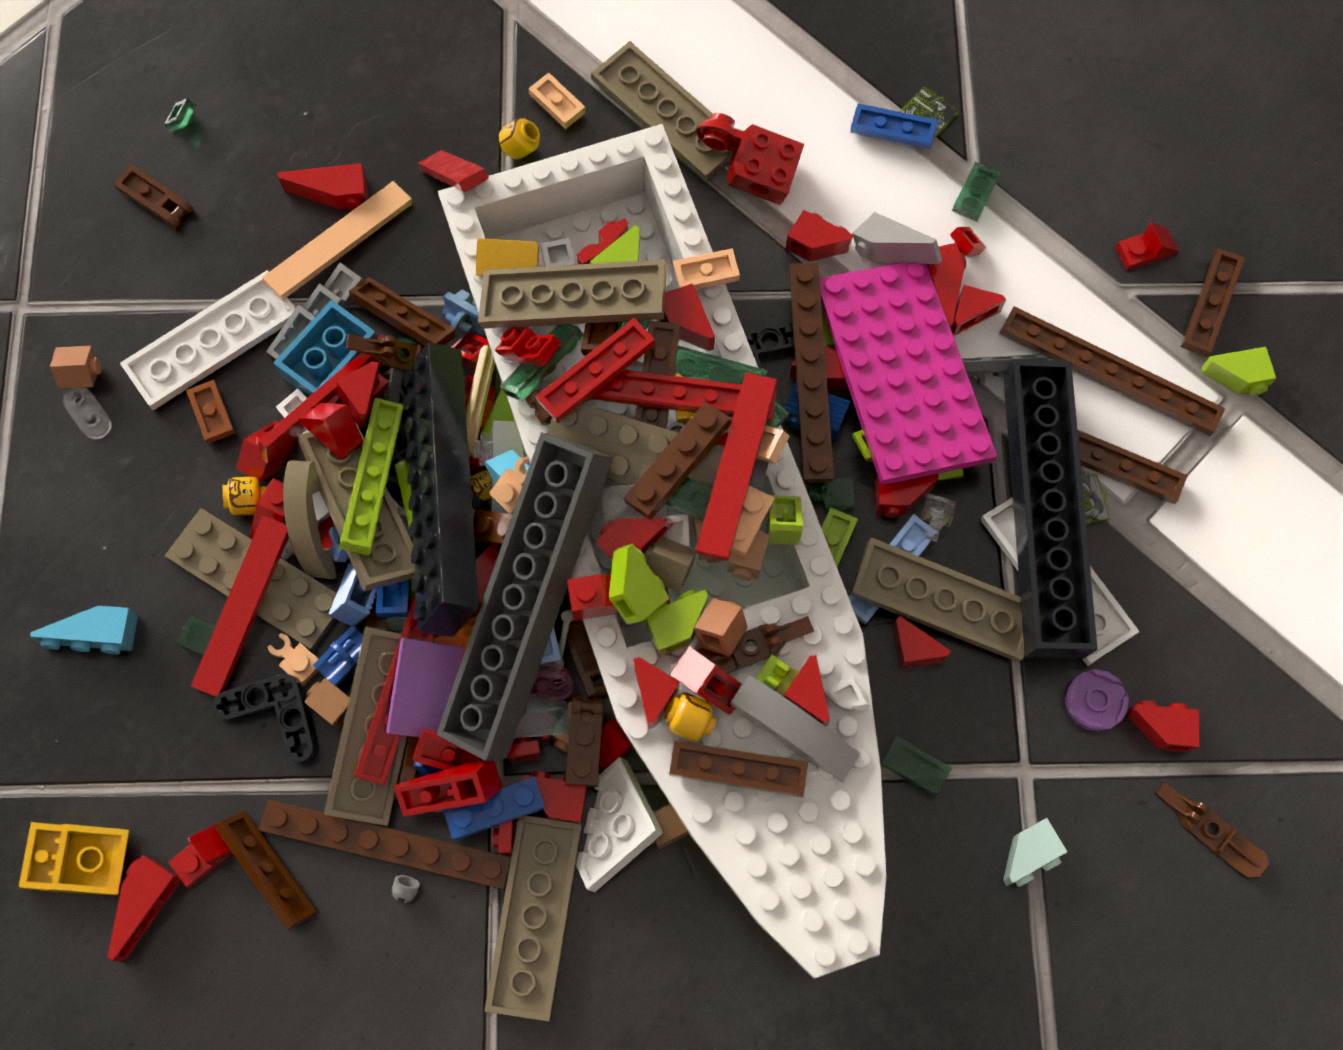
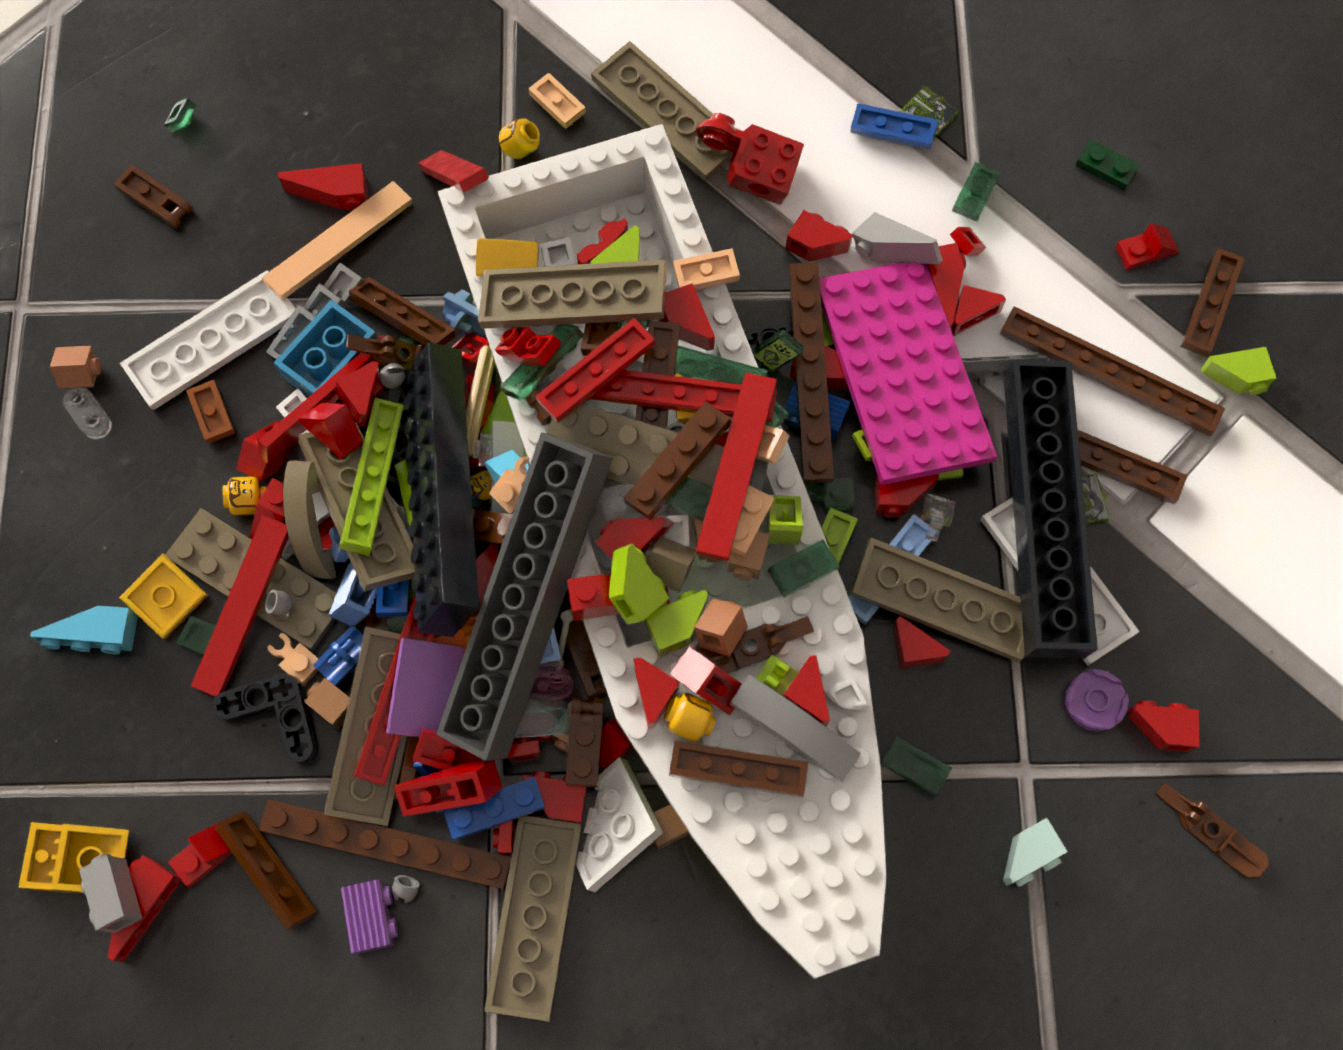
none -> light grey brick [79,854,142,933]
none -> yellow tile [119,553,208,640]
none -> light grey hinge [265,589,292,615]
none -> medium lavender brick [341,879,398,954]
none -> light grey hinge [379,363,406,389]
none -> tile [752,330,805,372]
none -> clear green plate [767,539,840,598]
none -> dark green plate [1076,139,1140,191]

